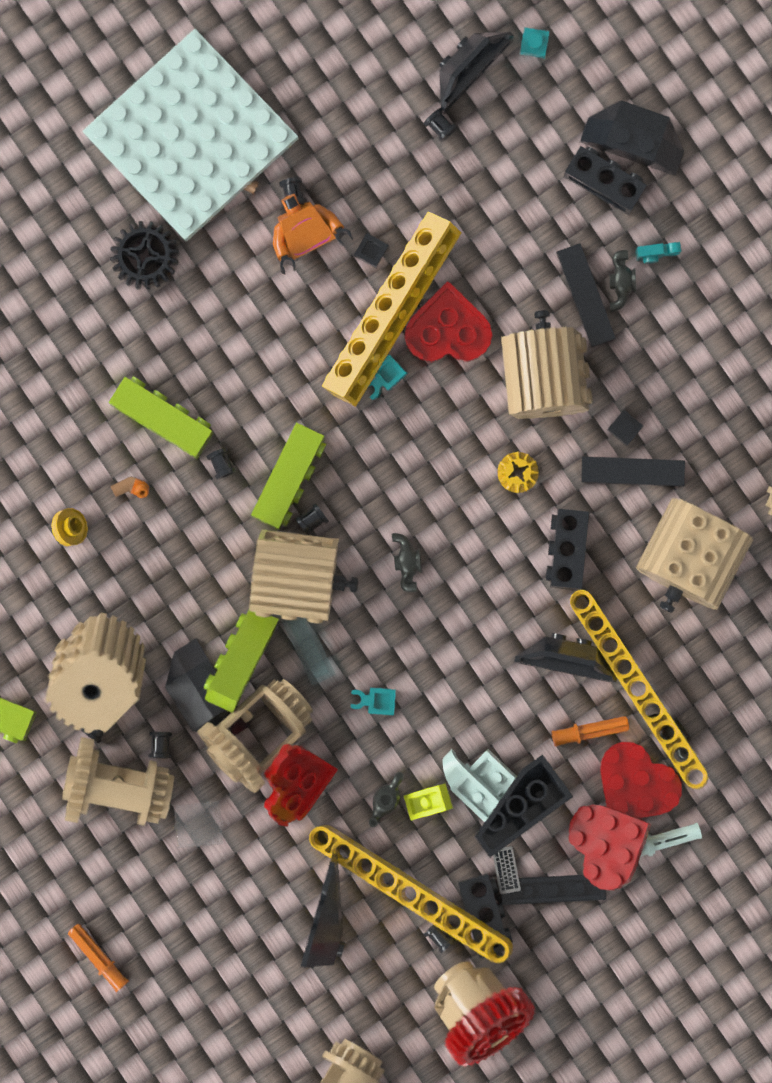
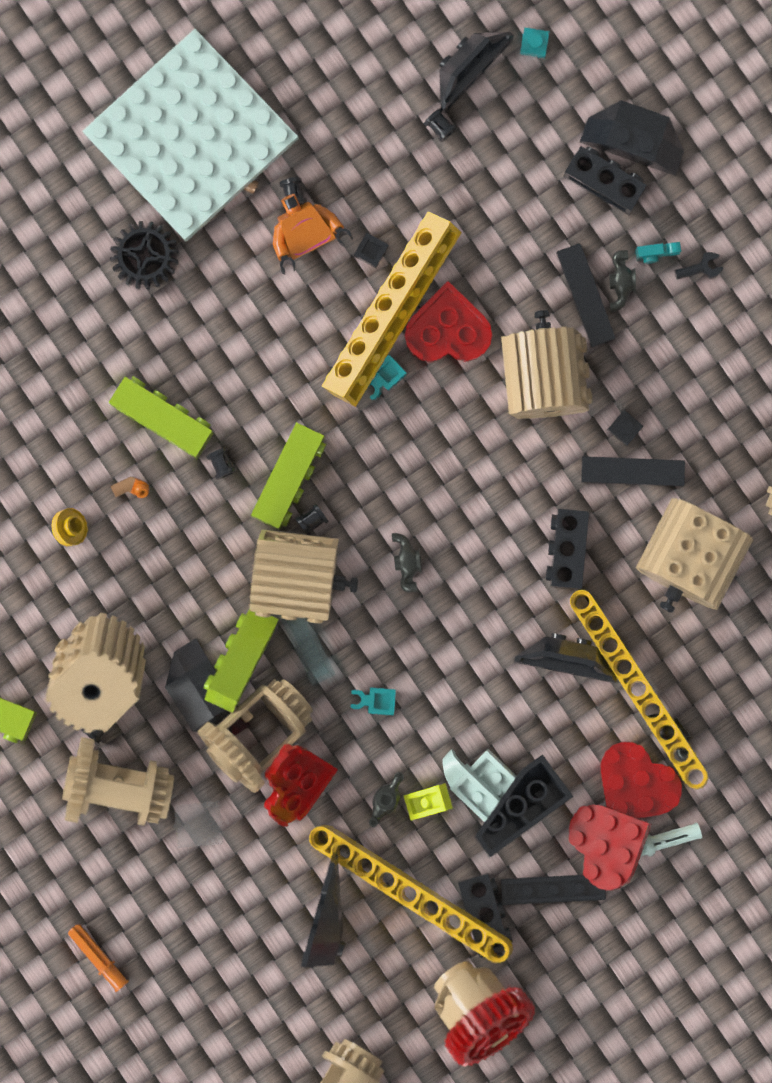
black bush [148,732,172,759] -> none
black bush [423,924,456,953] -> none
sticker [493,846,521,894] -> none
yellow gear [497,452,539,493] -> none
orange axle [551,716,629,747] -> none
none -> black bar [674,252,723,280]

